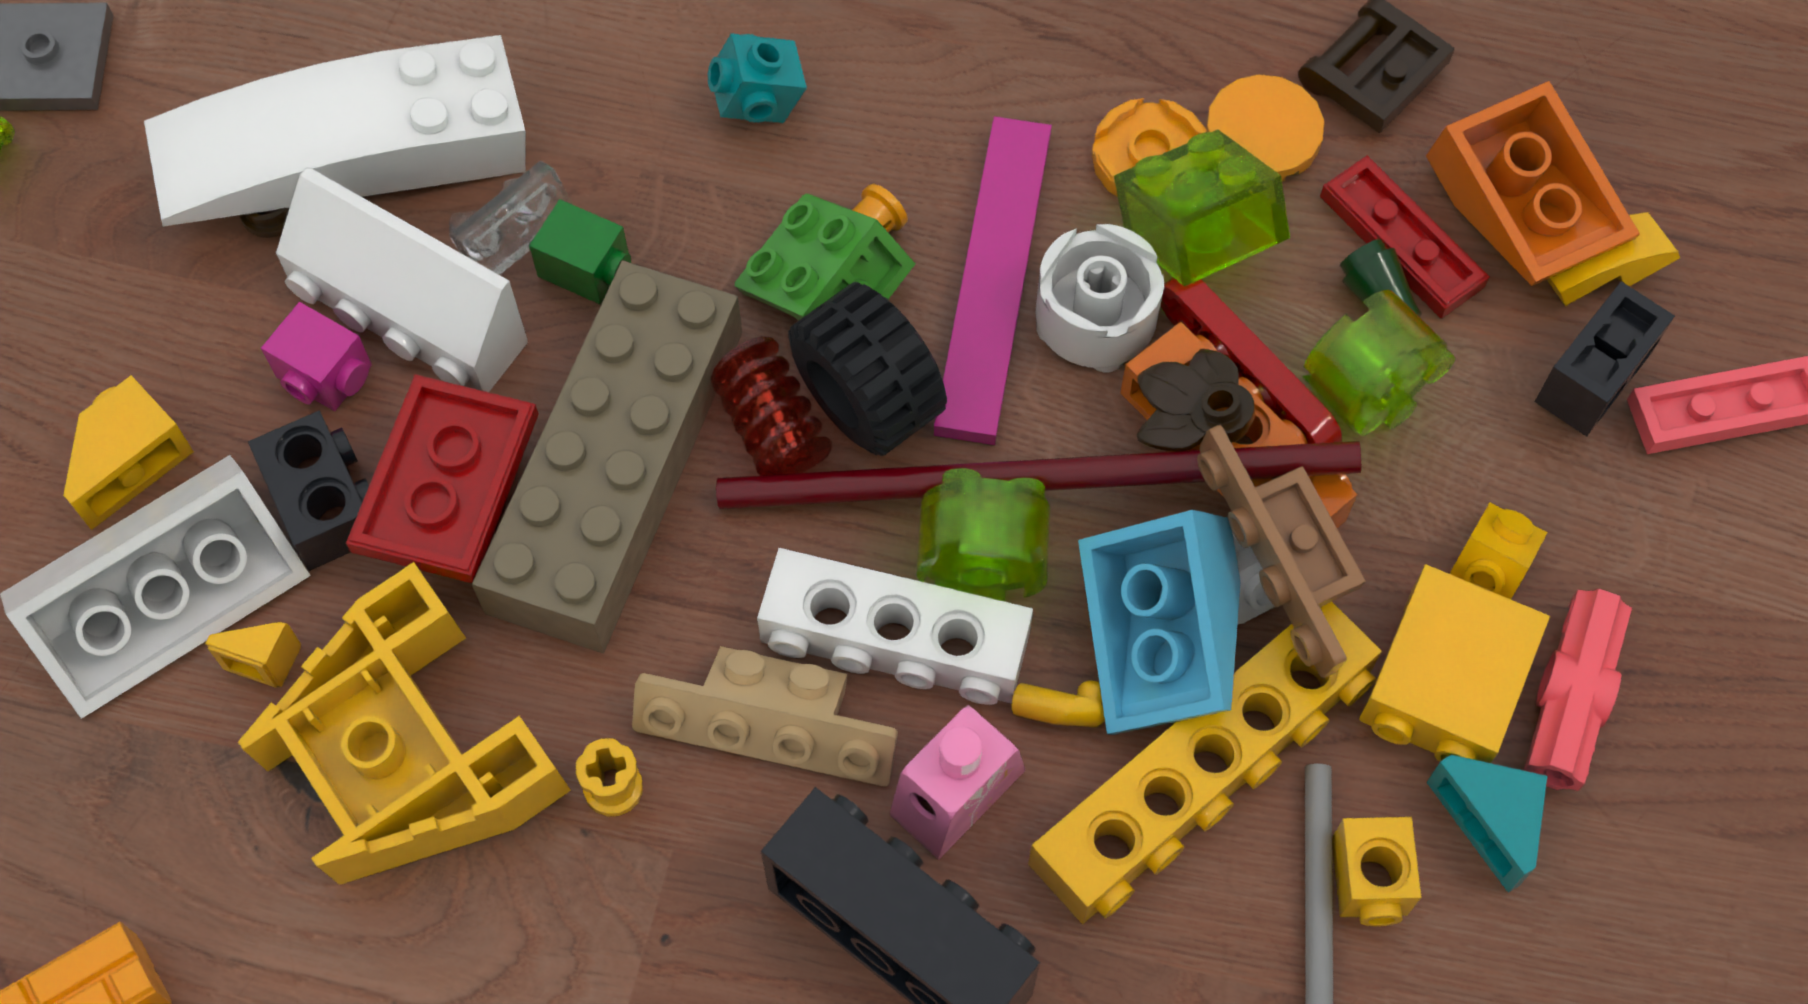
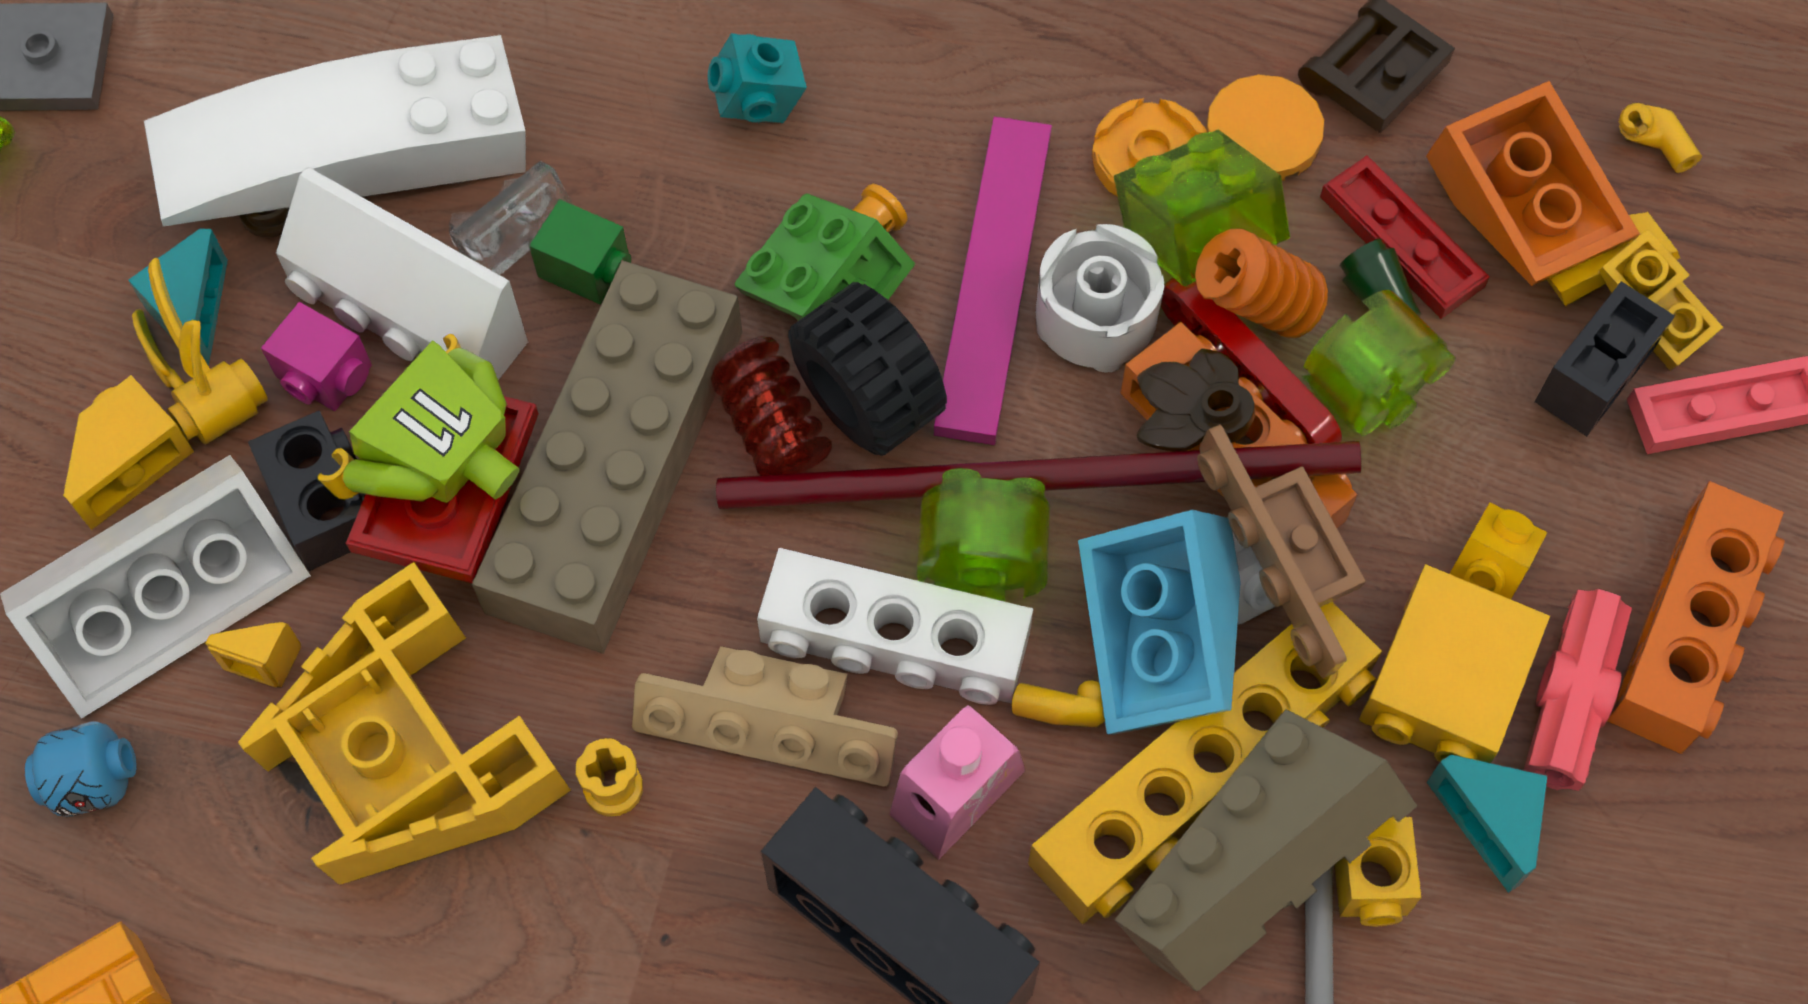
none -> dark azure head [25,721,137,817]
none -> teal slope [128,229,228,366]
none -> yellow plant [132,258,268,445]
none -> lime torso [317,334,520,502]
none -> dark tan wedge [1115,709,1417,992]
none -> orange piece [1195,229,1328,339]
none -> yellow slope [1599,229,1724,371]
none -> orange brick [1607,481,1785,754]
none -> yellow arm [1619,103,1702,173]

